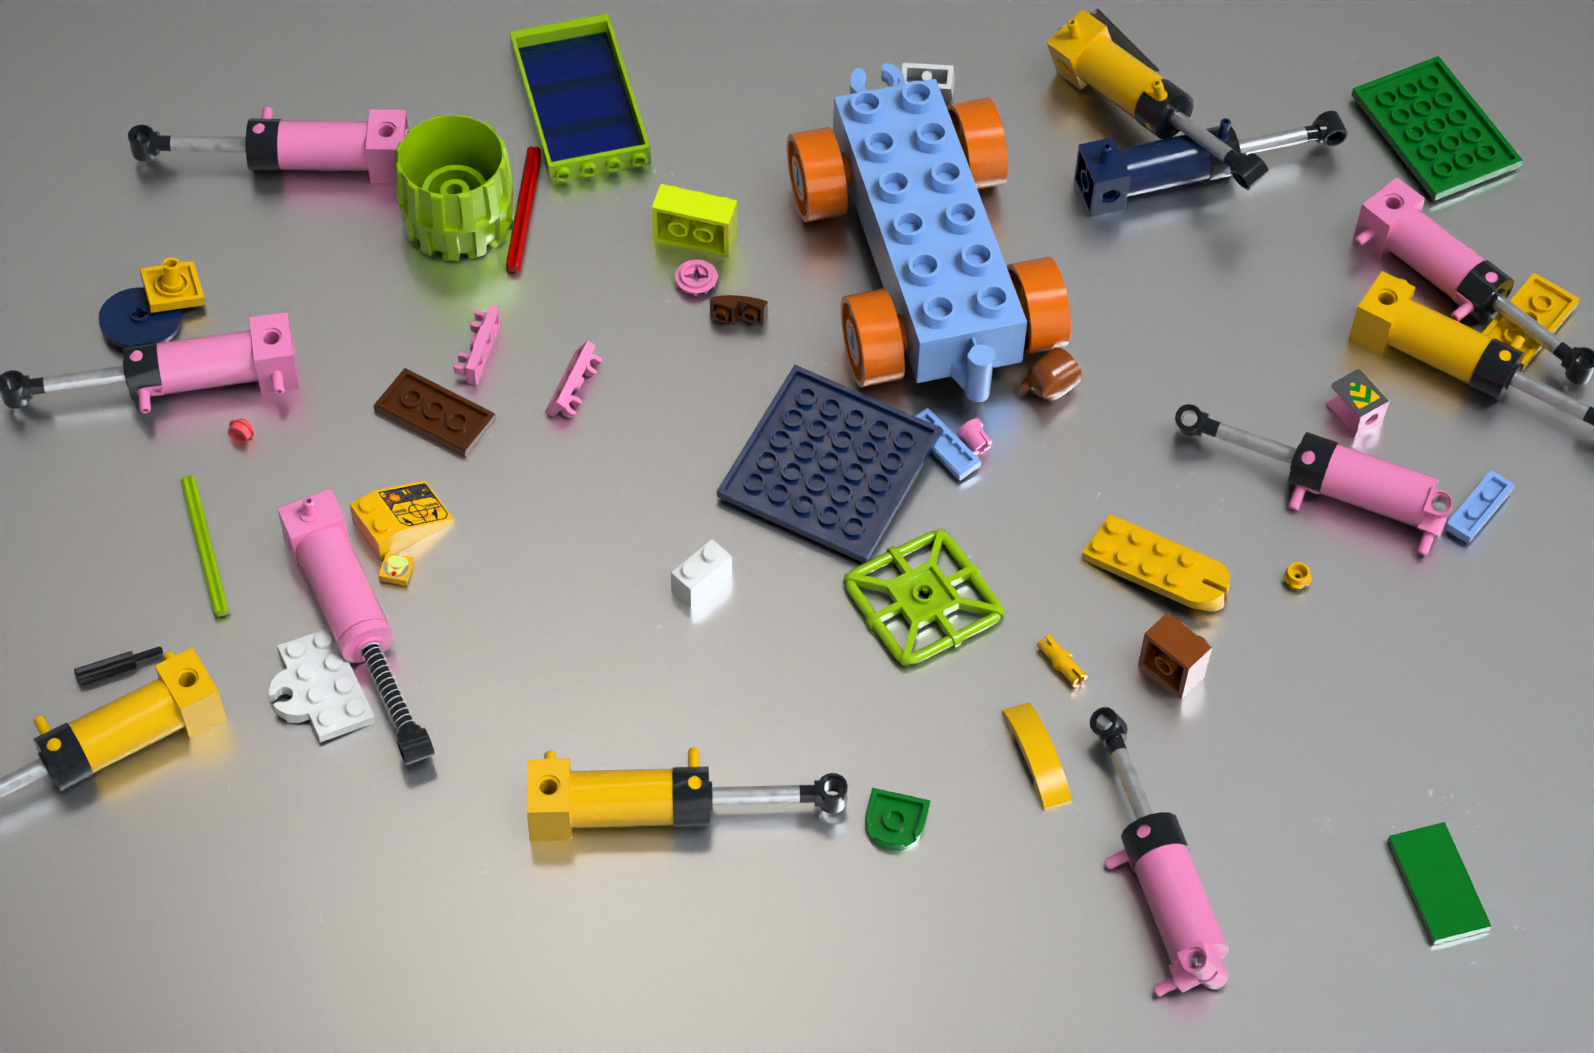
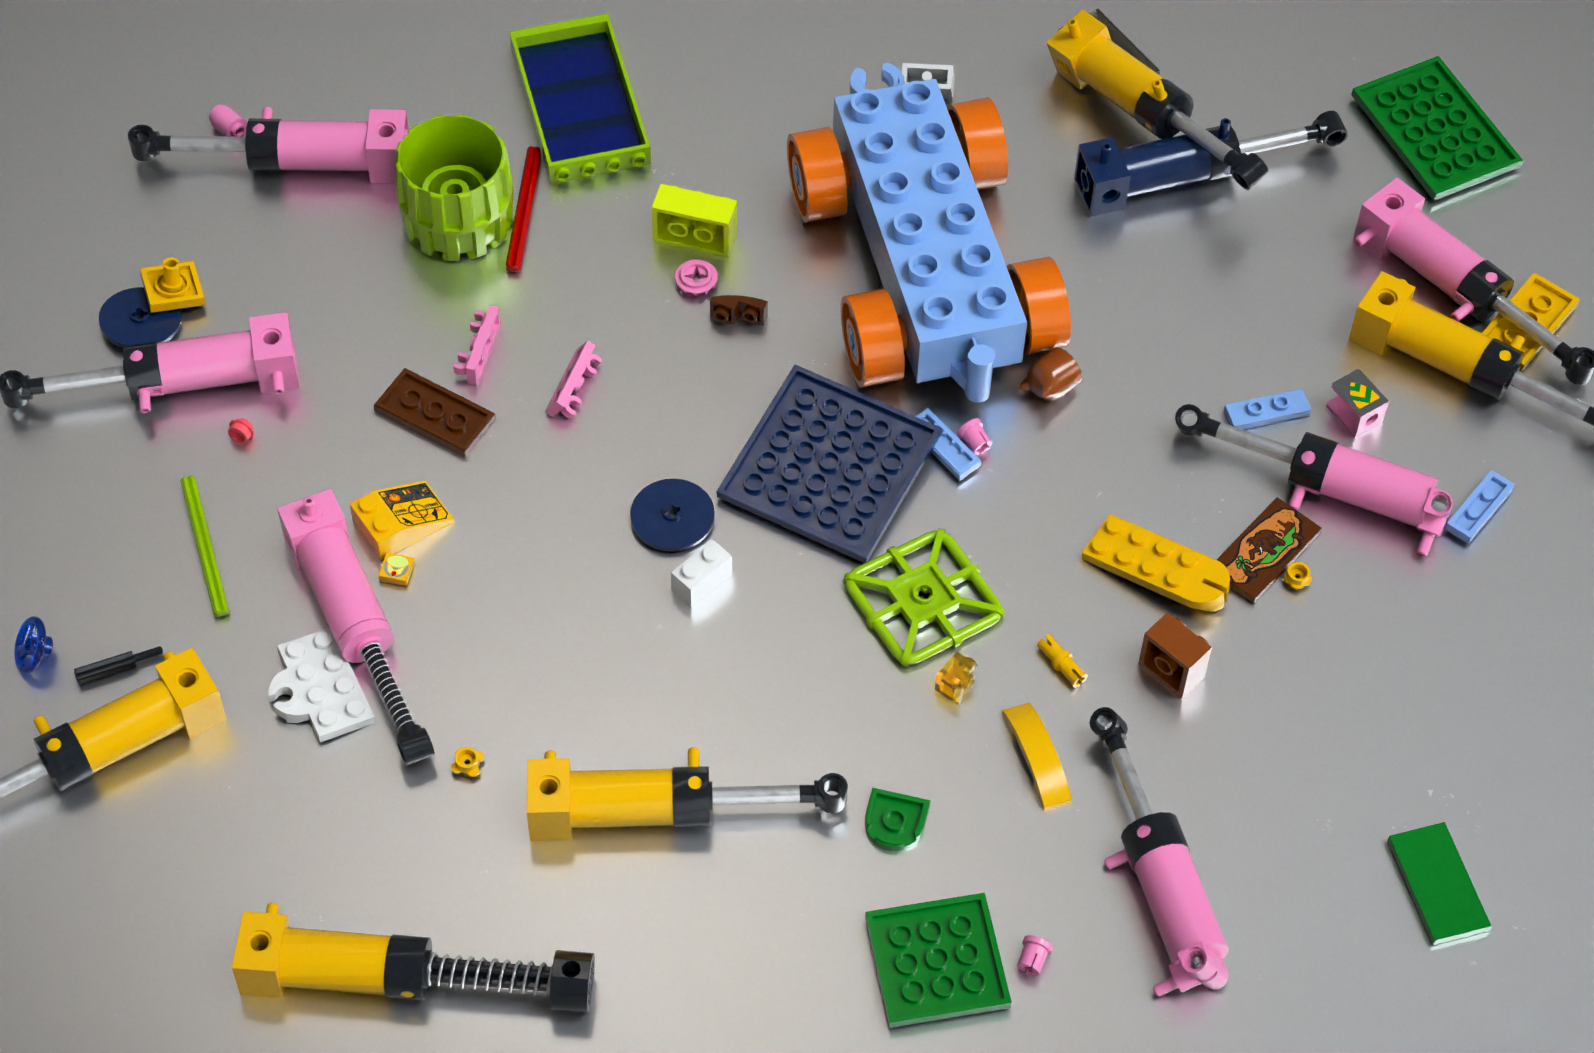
none -> clear blue piece [14,616,53,674]
none -> bright pink brick [209,105,247,137]
none -> piece [232,903,595,1013]
none -> yellow plate [451,747,484,777]
none -> dark blue piece [630,479,715,551]
none -> green plate [865,892,1012,1028]
none -> clear yellow brick [935,651,978,705]
none -> bright pink bush [1017,935,1053,976]
none -> tile [1217,497,1322,604]
none -> light blue plate [1224,389,1311,430]

